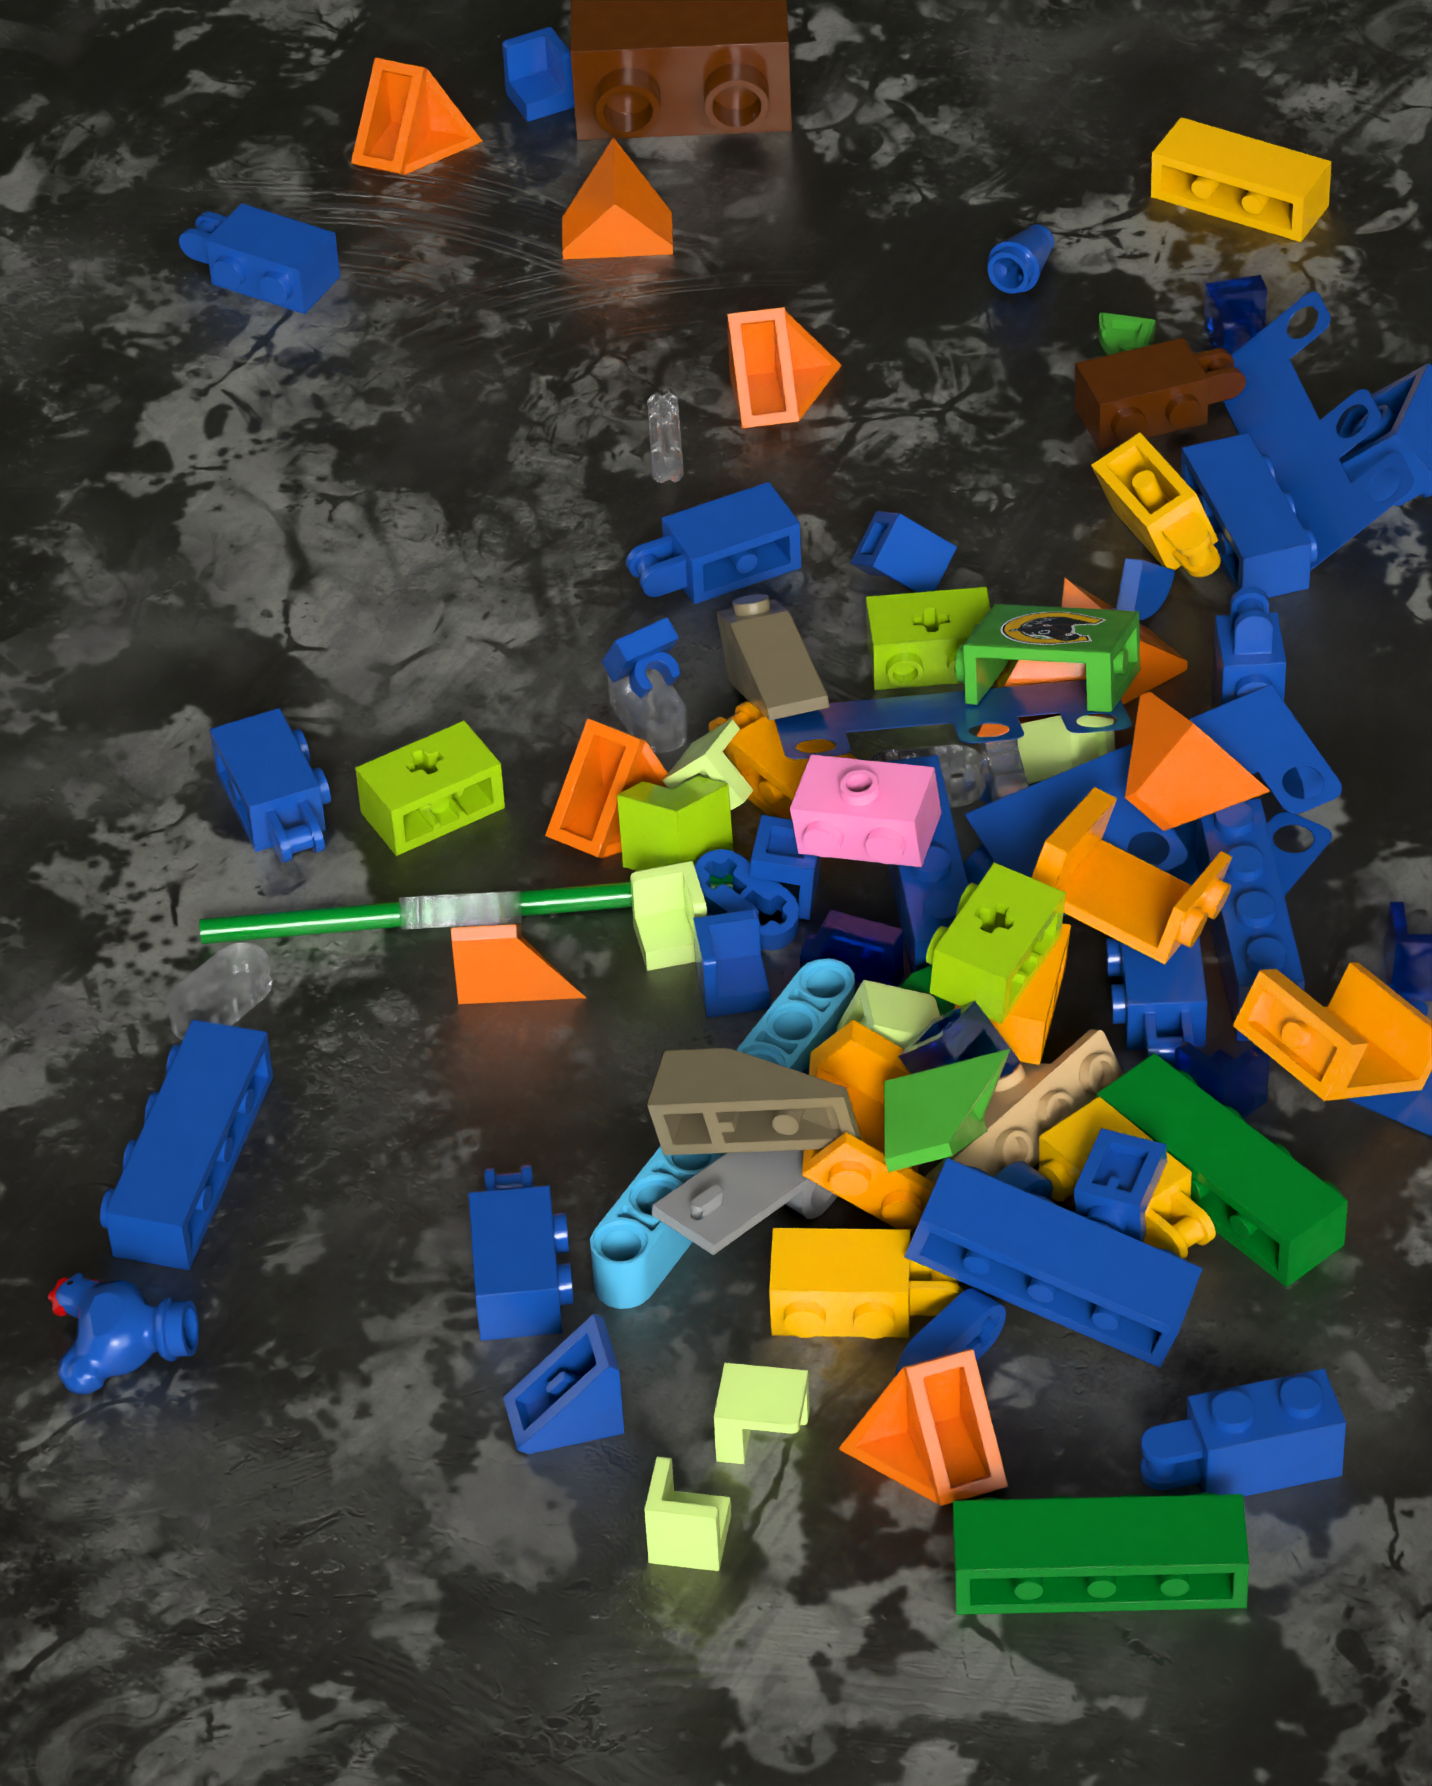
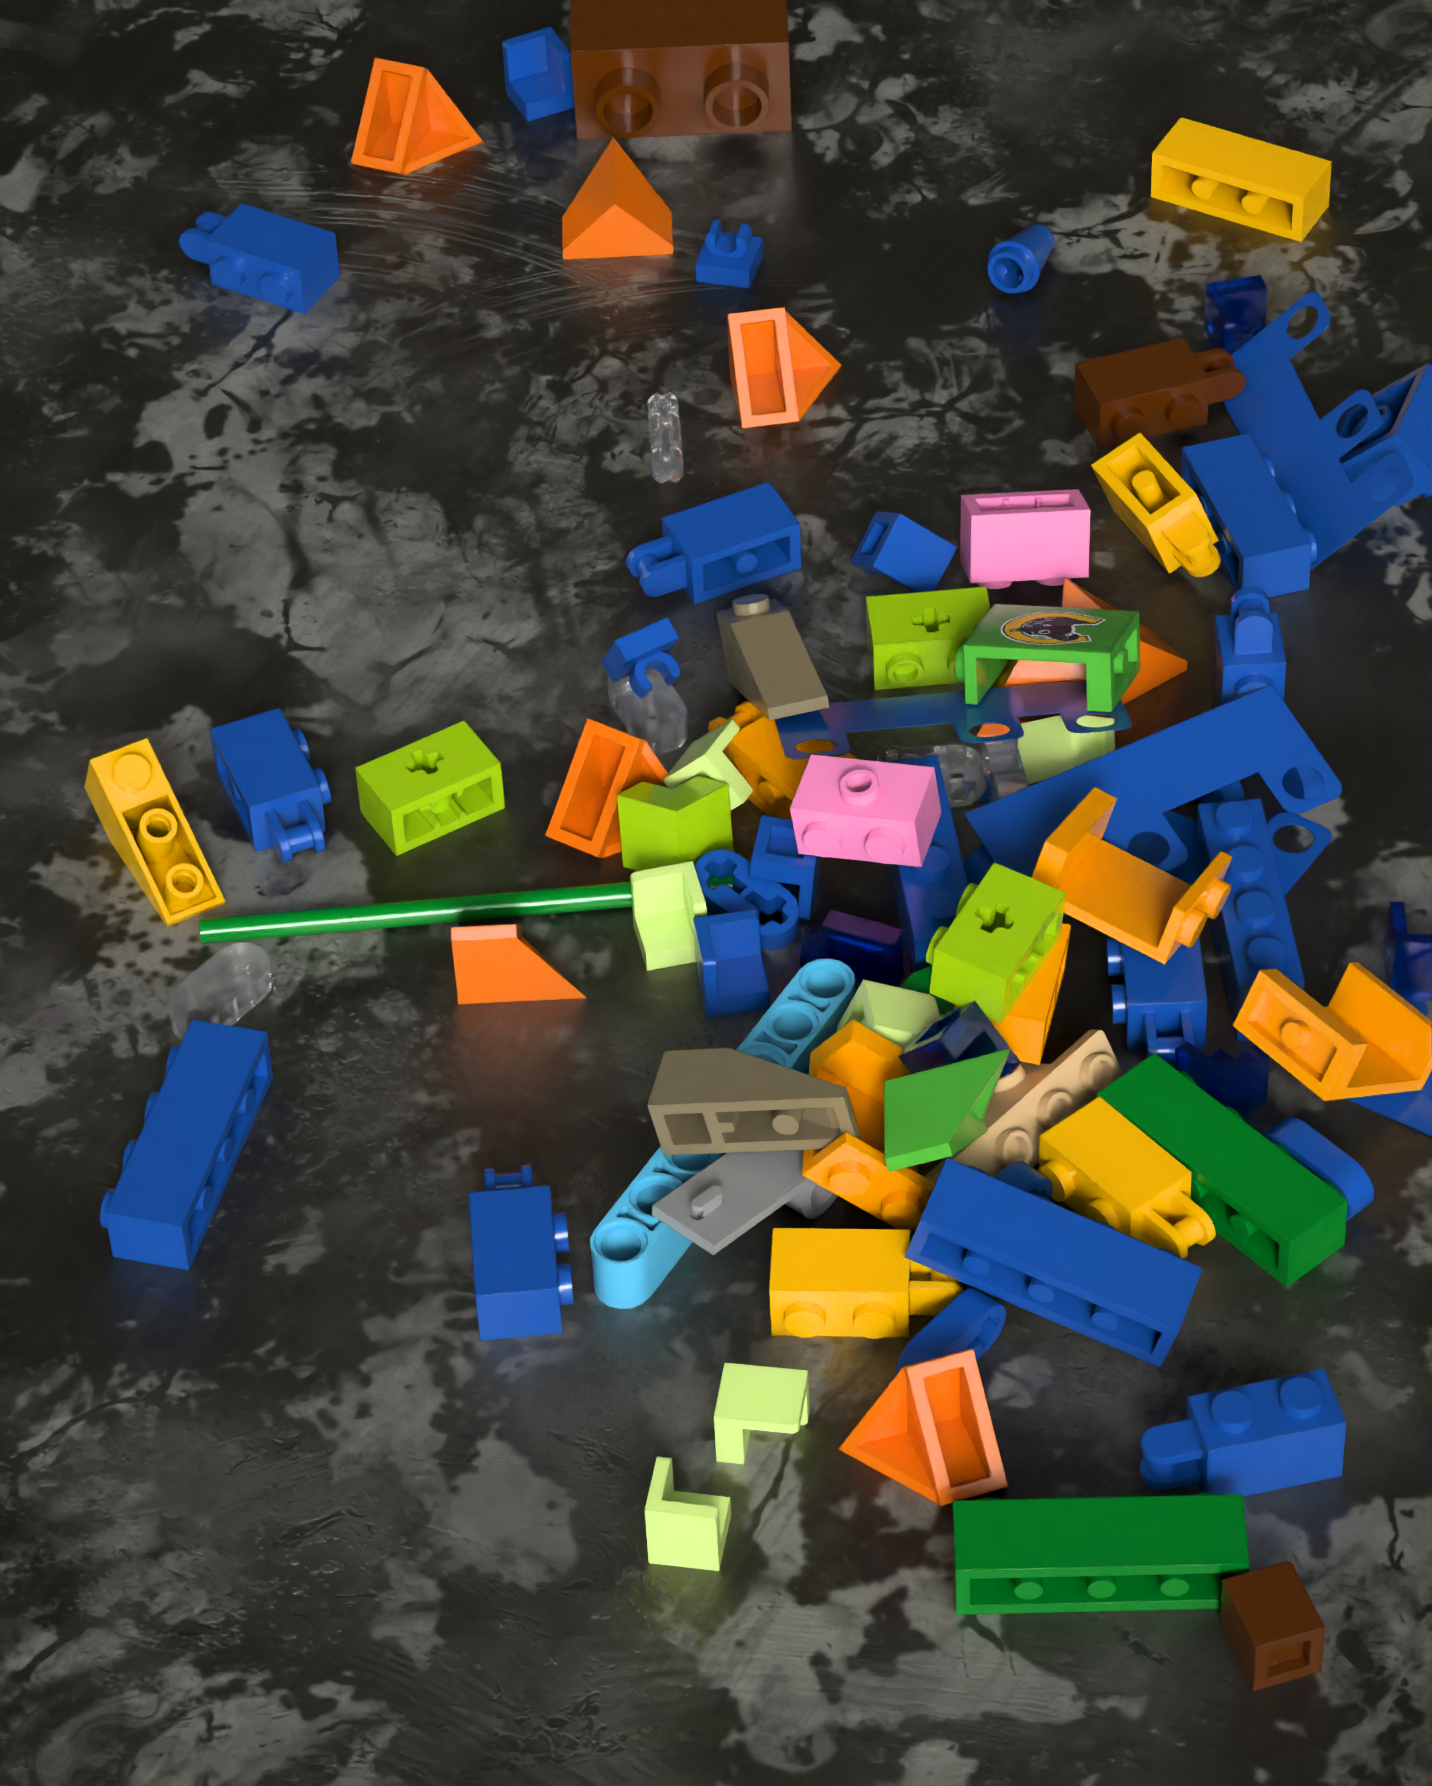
blue animal [48,1273,199,1395] -> none
clear beam [399,891,522,930] -> none
blue slope [503,1314,625,1454] -> none
blue bracket [1074,1128,1167,1242] -> none
bright green tile [1099,312,1156,355] -> none
blue tile [1116,558,1175,620] -> none
orange slope [1125,692,1271,831] -> none
none -> yellow slope [84,738,225,927]
none -> blue tile [695,219,764,289]
none -> bright pink brick [960,489,1090,589]
none -> reddish brown panel [1220,1561,1325,1692]
none -> blue beam [1263,1117,1374,1221]

